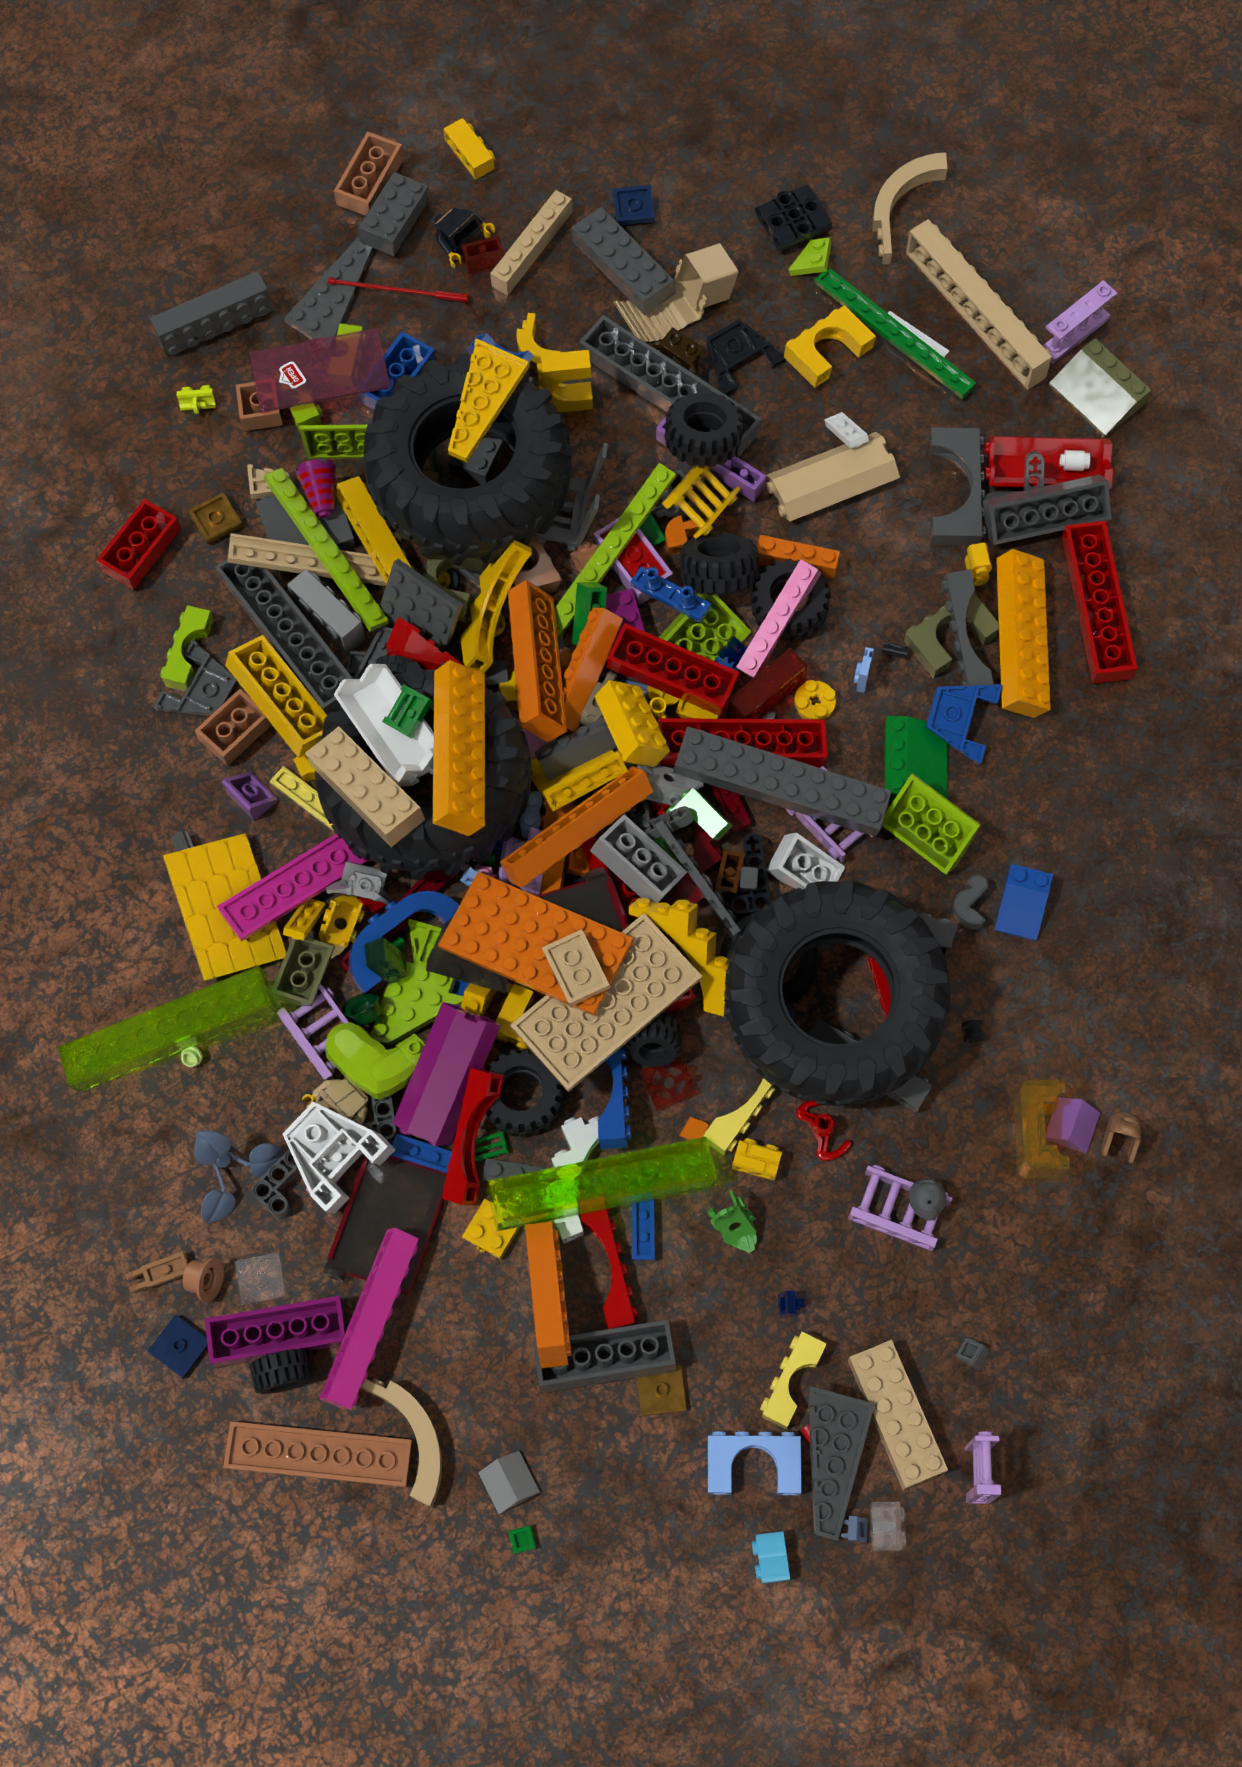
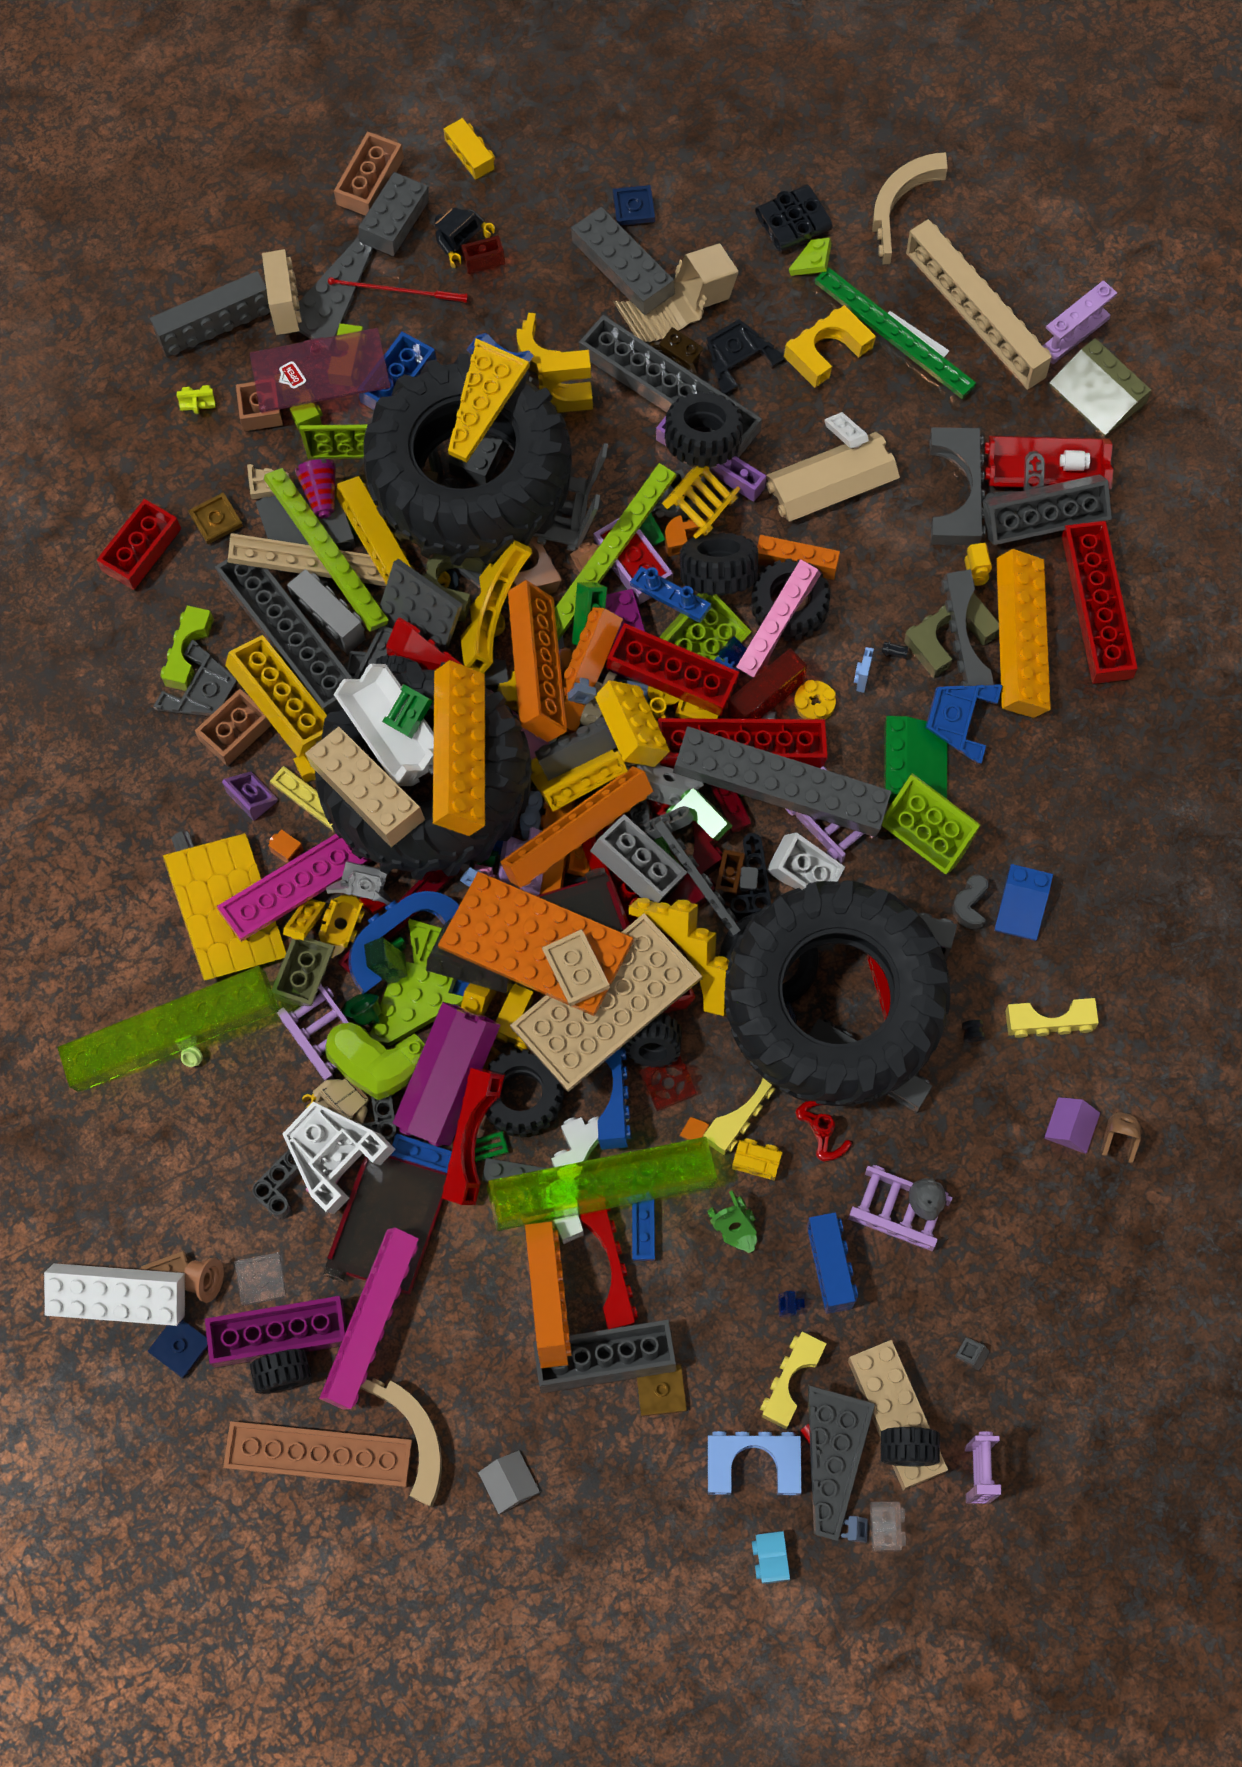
sand blue plant [194,1131,284,1223] -> none
yellow plate [462,1199,524,1260] -> none
tan brick [490,190,573,296] -> none
green tile [508,1525,536,1555] -> none
clear yellow windscreen [1014,1080,1070,1180] -> none
none -> white brick [44,1263,185,1326]
none -> tan brick [262,249,302,335]
none -> orange brick [268,829,304,863]
none -> sand blue tile [568,678,597,704]
none -> blue brick [807,1212,858,1314]
none -> black tyre [881,1427,940,1467]
none -> light yellow arch [1005,998,1099,1038]

